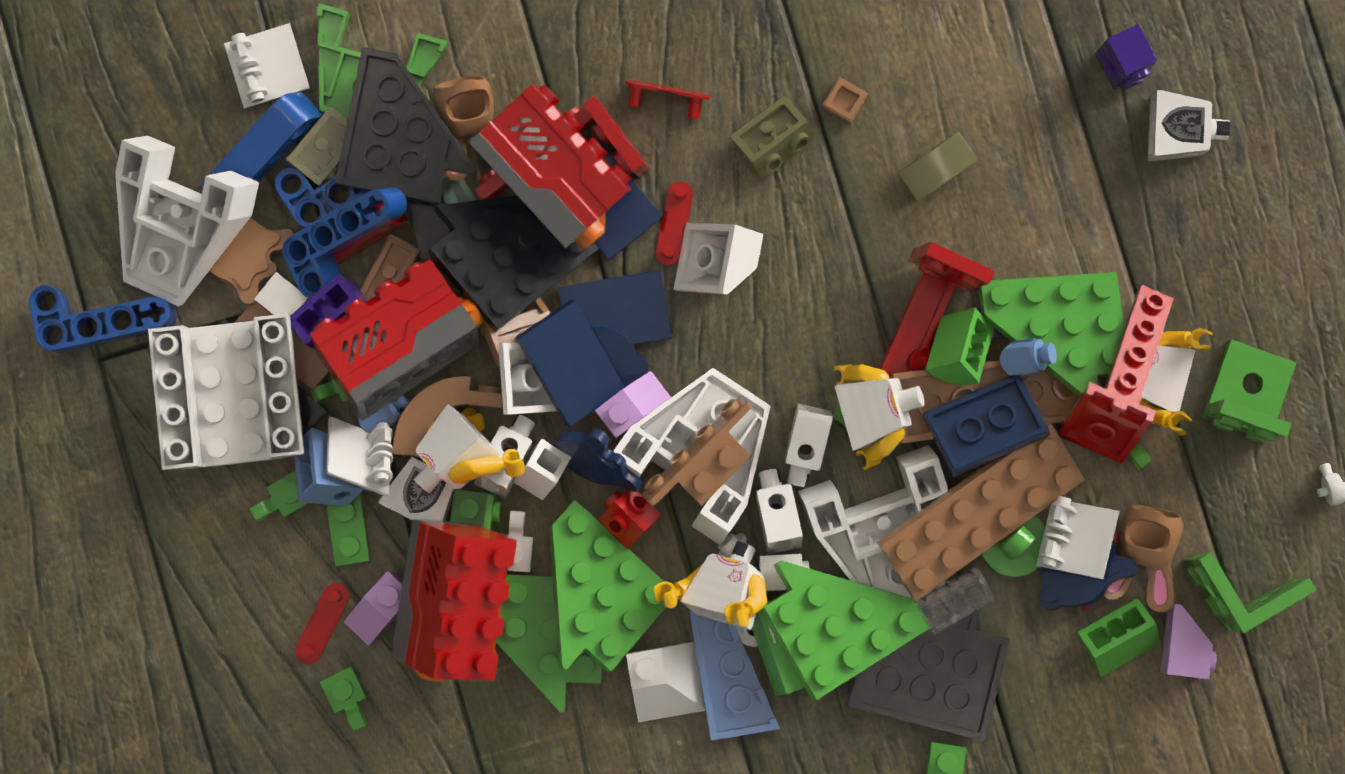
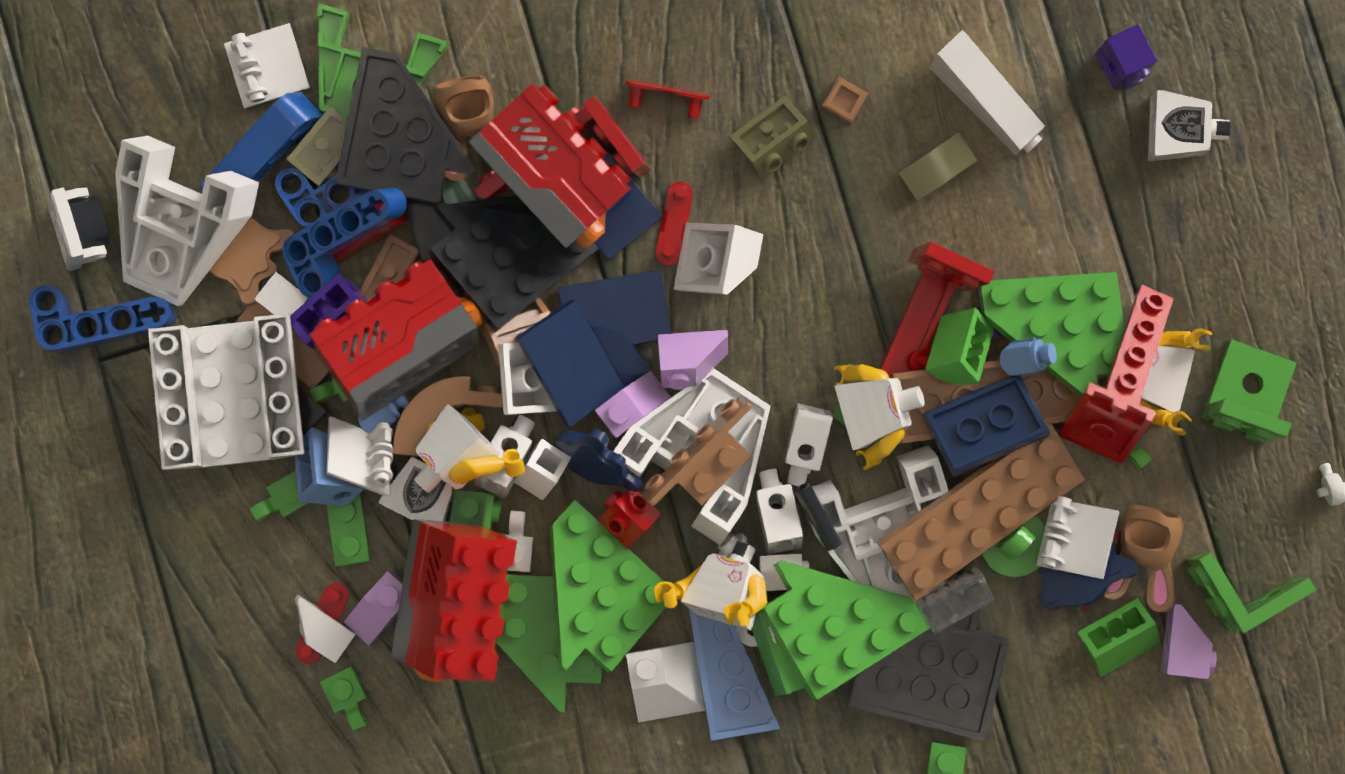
none -> white piece [48,187,110,271]
none -> white slope [295,594,356,663]
none -> lavender slope [658,330,728,390]
none -> black piece [794,482,842,551]
none -> white slope [930,30,1045,156]

